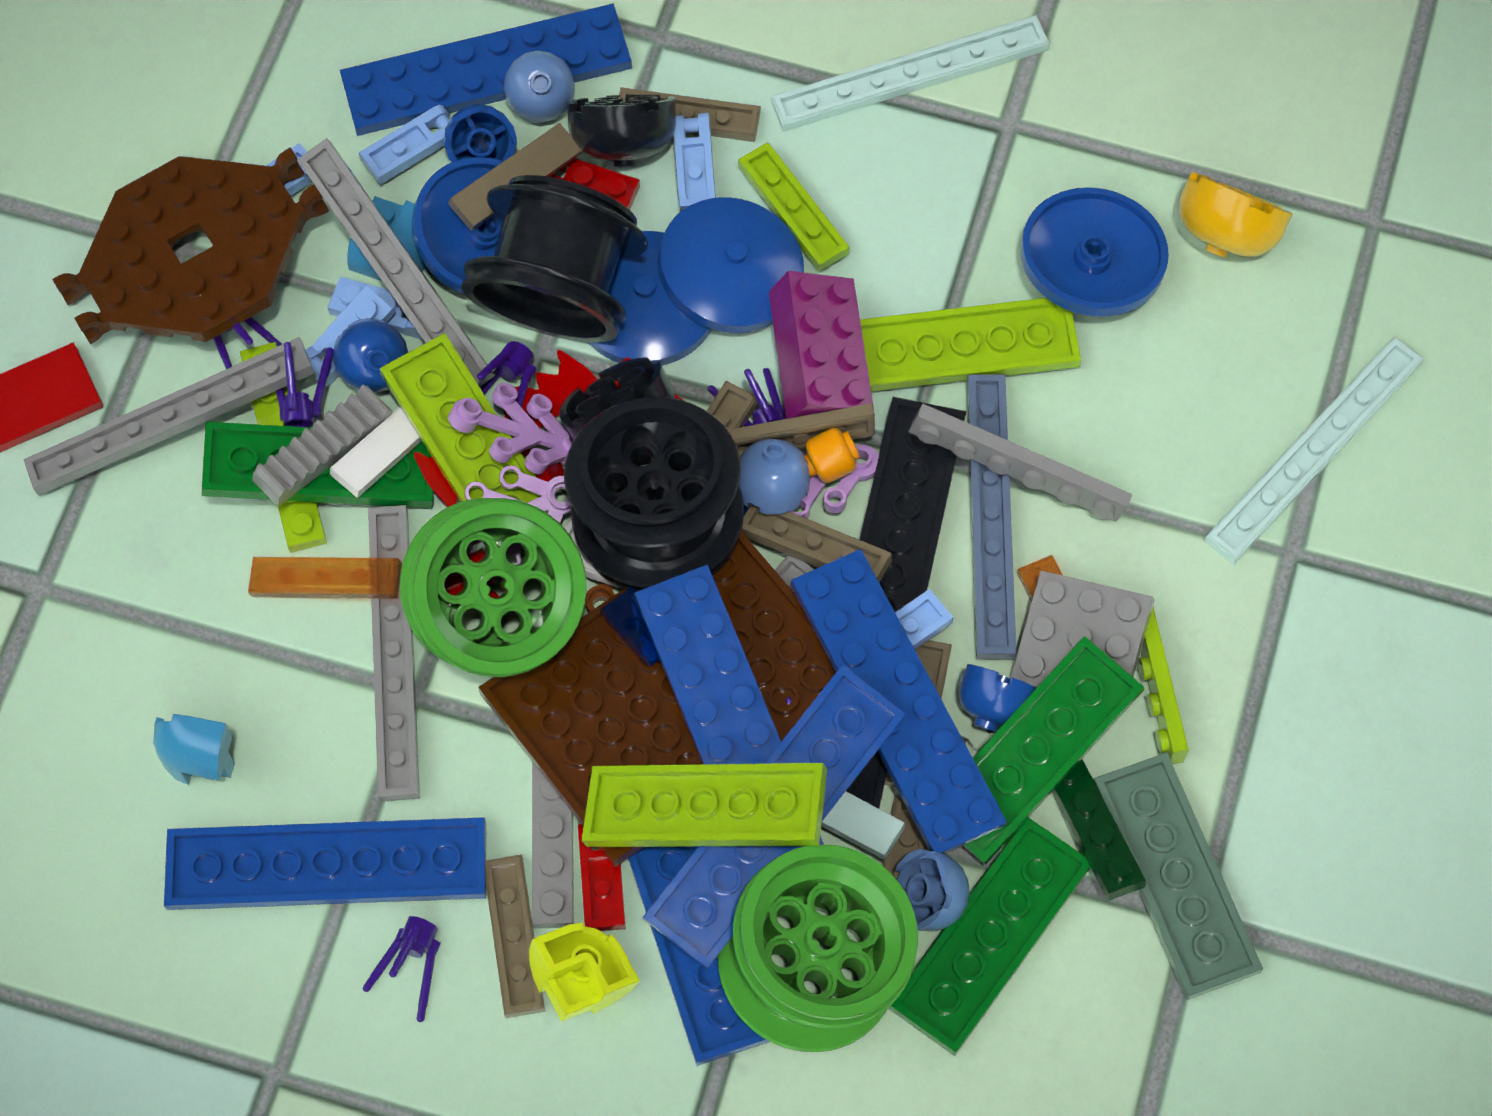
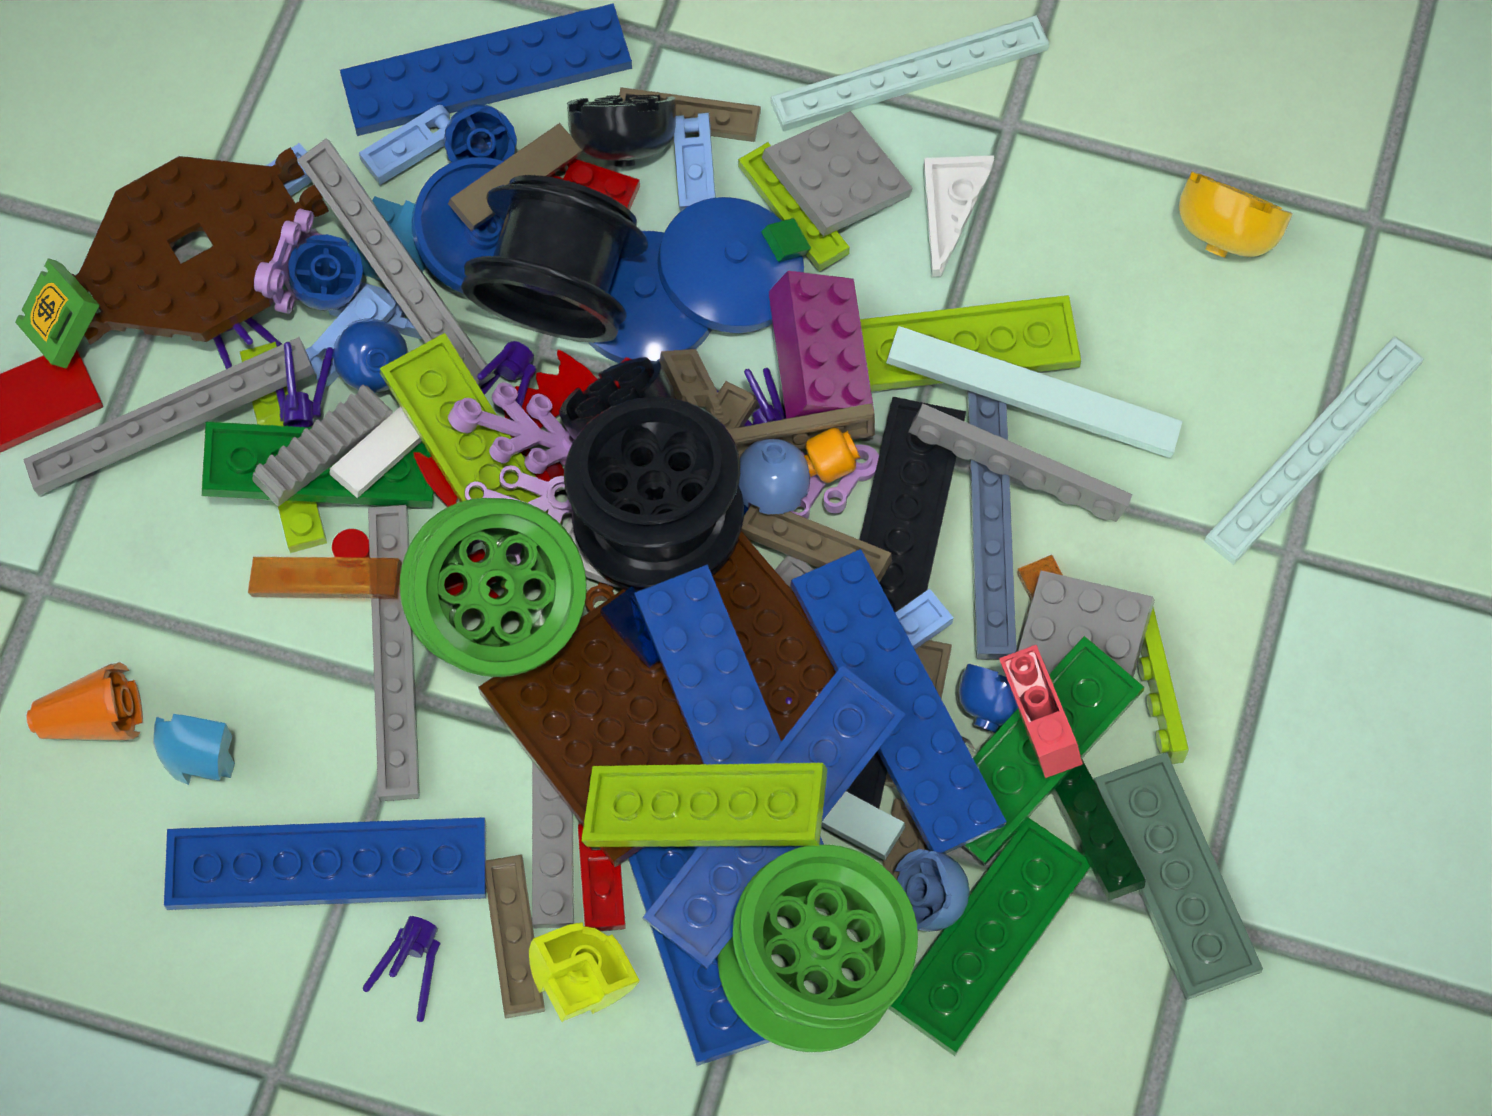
medium blue cylinder [503,50,575,124] -> none
blue dish [1020,187,1169,317] -> none
none -> bright green container [15,258,99,368]
none -> orange cone [27,662,143,740]
none -> lavender plant [254,209,322,314]
none -> blue cylinder [287,234,363,311]
none -> red tile [332,529,370,569]
none -> dark tan hinge [659,349,724,423]
none -> green tile [761,218,811,262]
none -> light grey plate [762,111,913,237]
none -> light aqua tile [886,326,1182,458]
none -> white wing [924,155,994,277]
none -> coral slope [999,645,1083,778]

